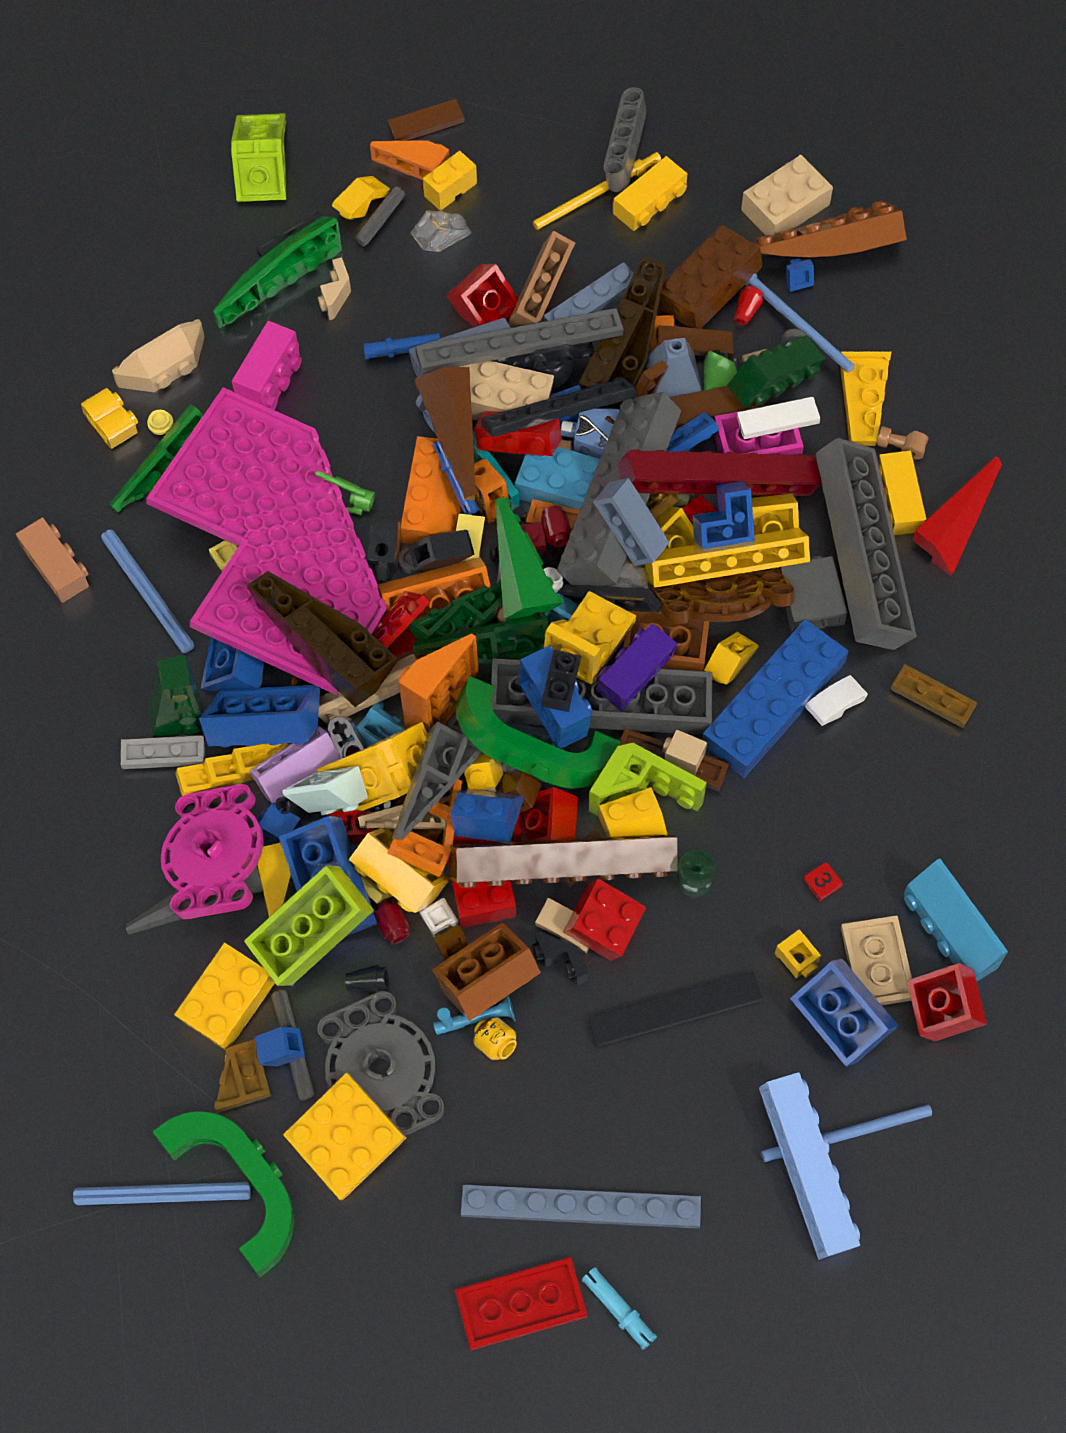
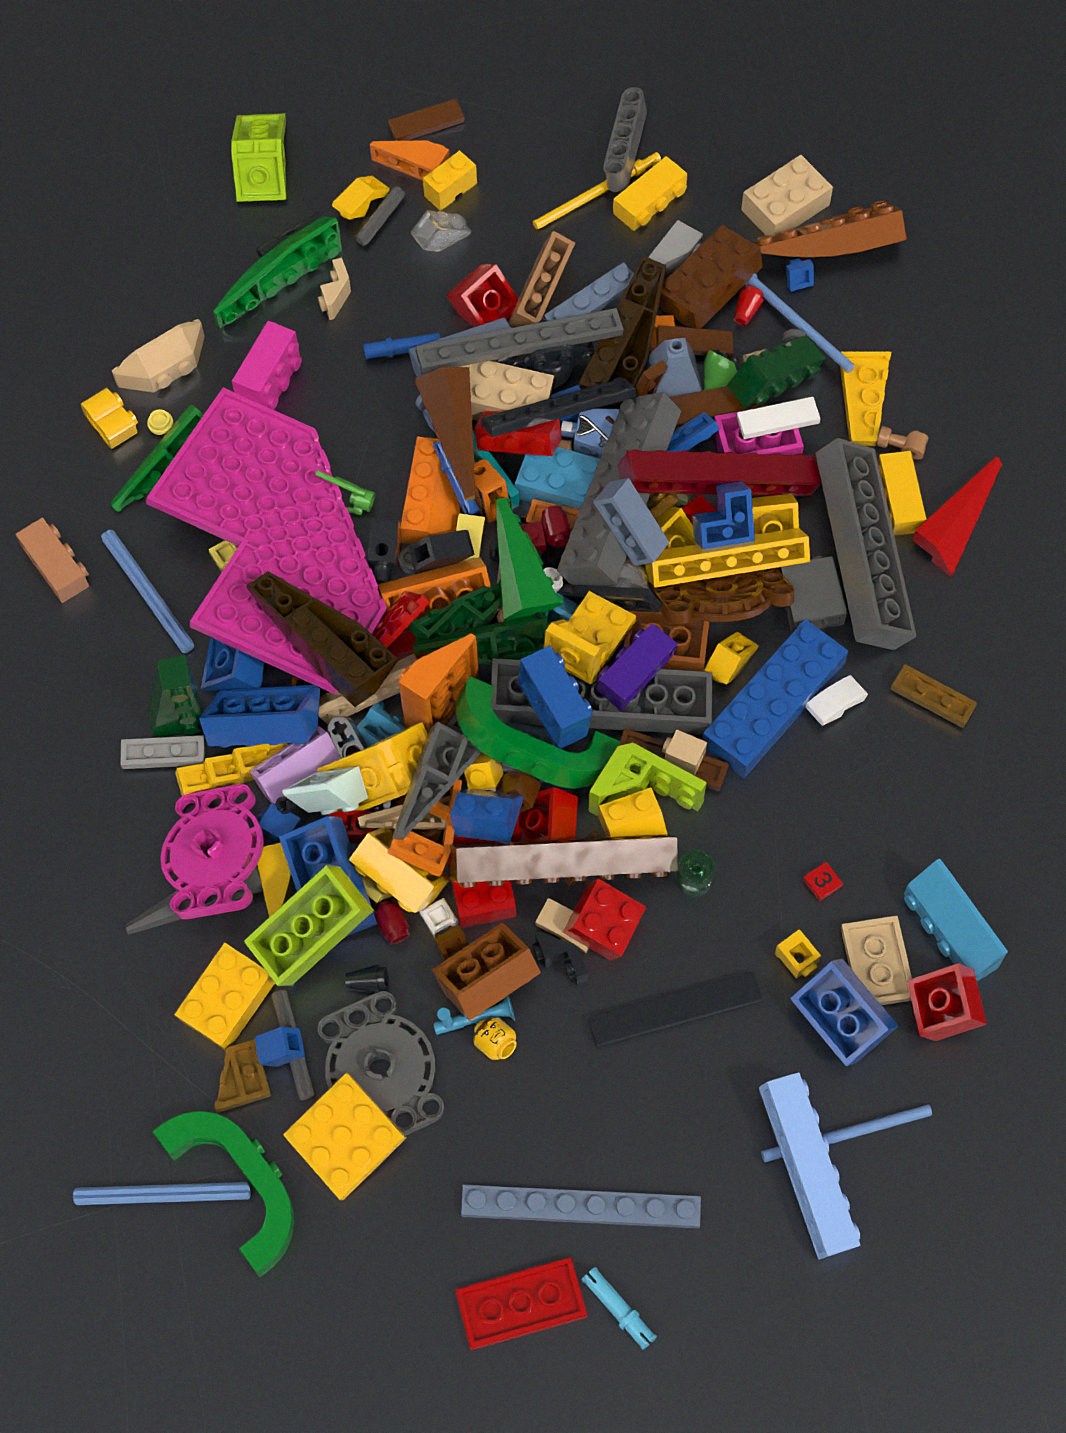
black slope [541,650,581,712] -> none
none -> light grey slope [648,220,703,277]

